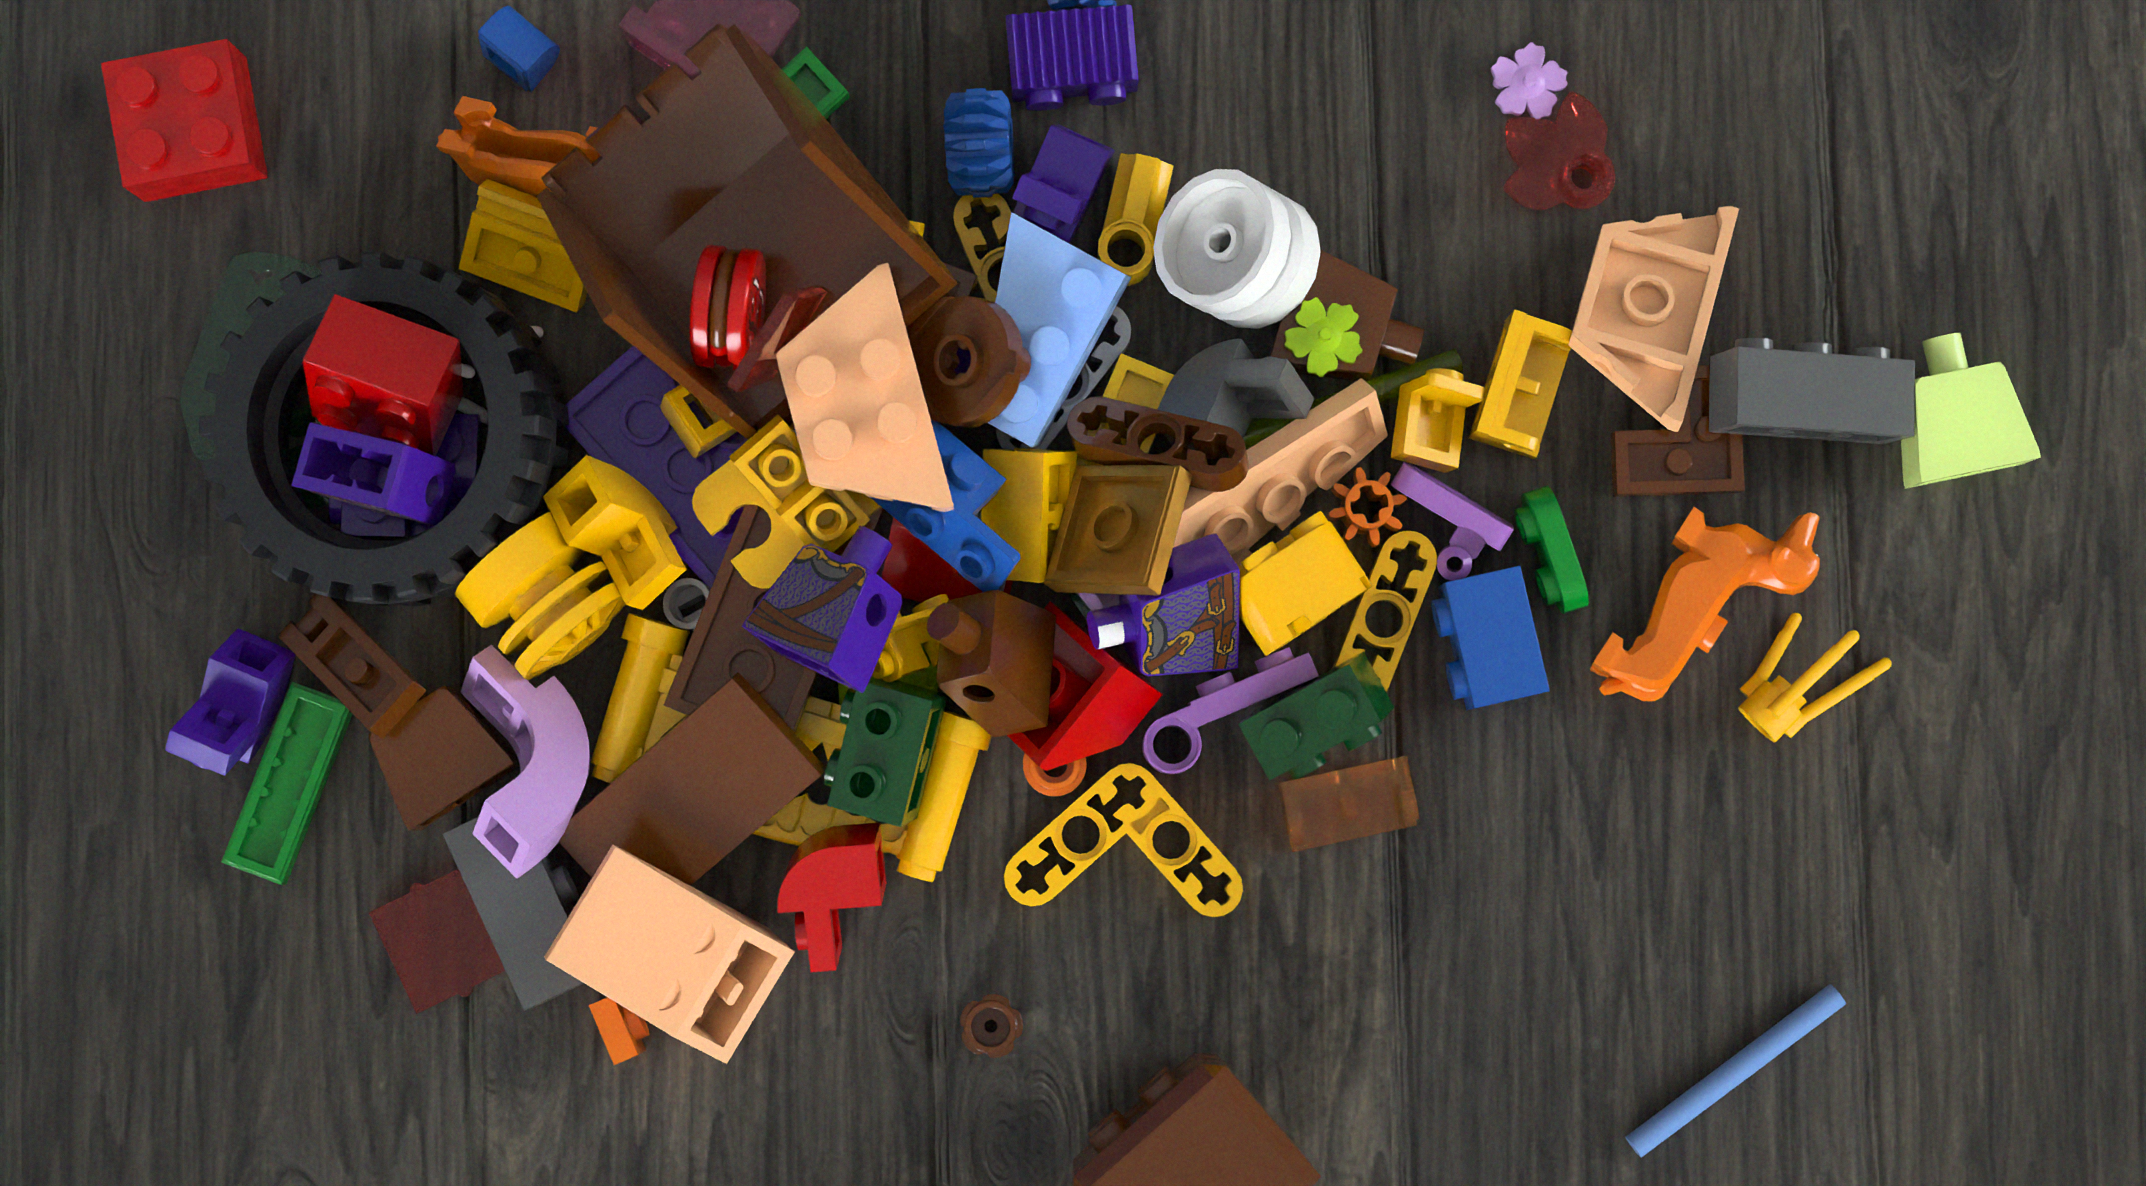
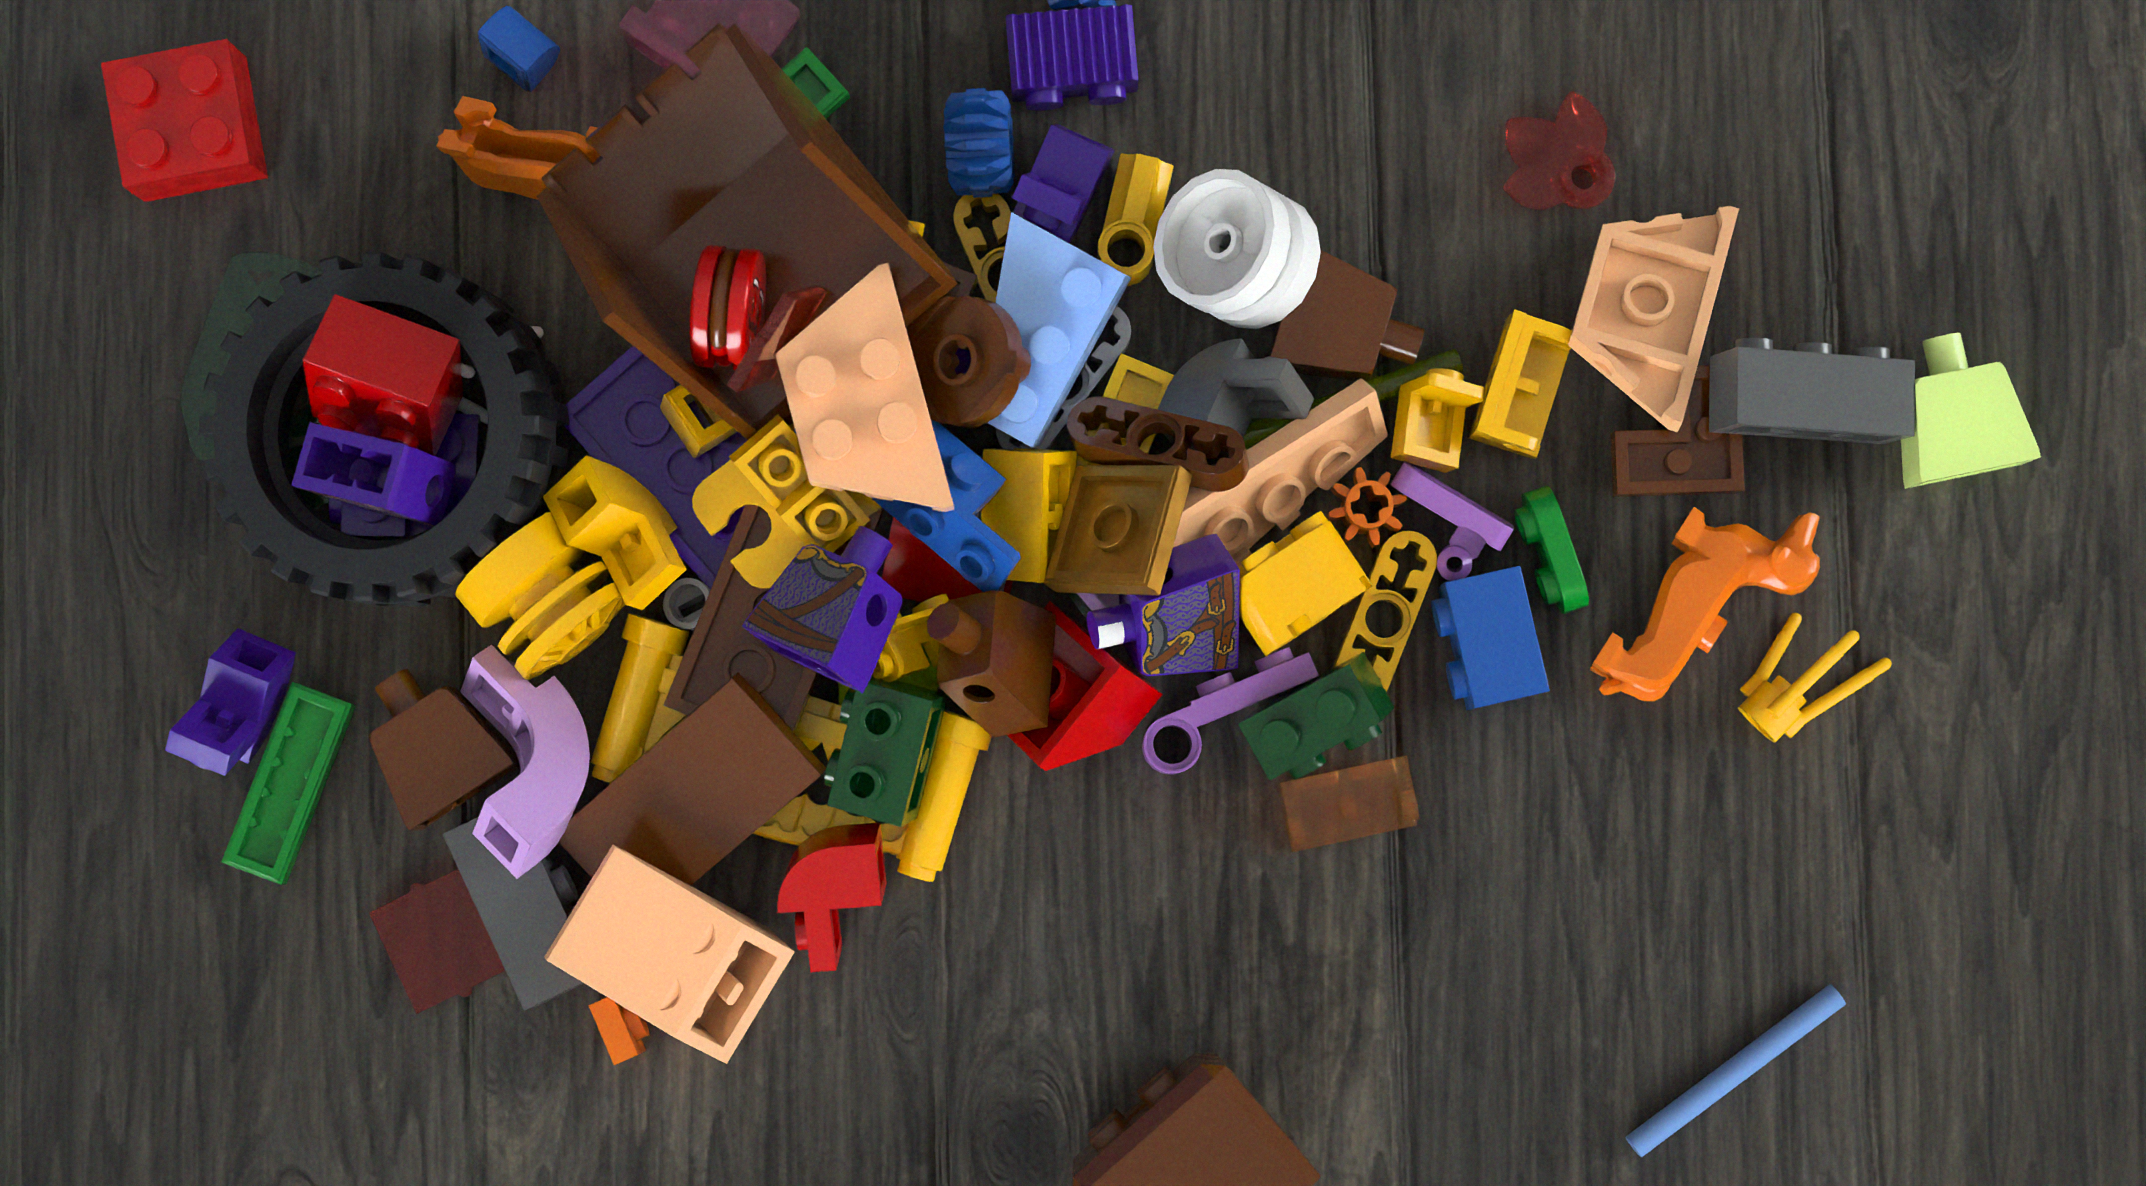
reddish brown plate [278,593,427,739] -> none
yellow plate [458,179,588,313] -> none
reddish brown plate [960,994,1023,1058] -> none
yellow beam [1004,763,1243,917] -> none
orange plate [1023,754,1087,796] -> none
lime plant [1284,297,1363,377] -> none
lavender plant [1491,42,1568,120] -> none

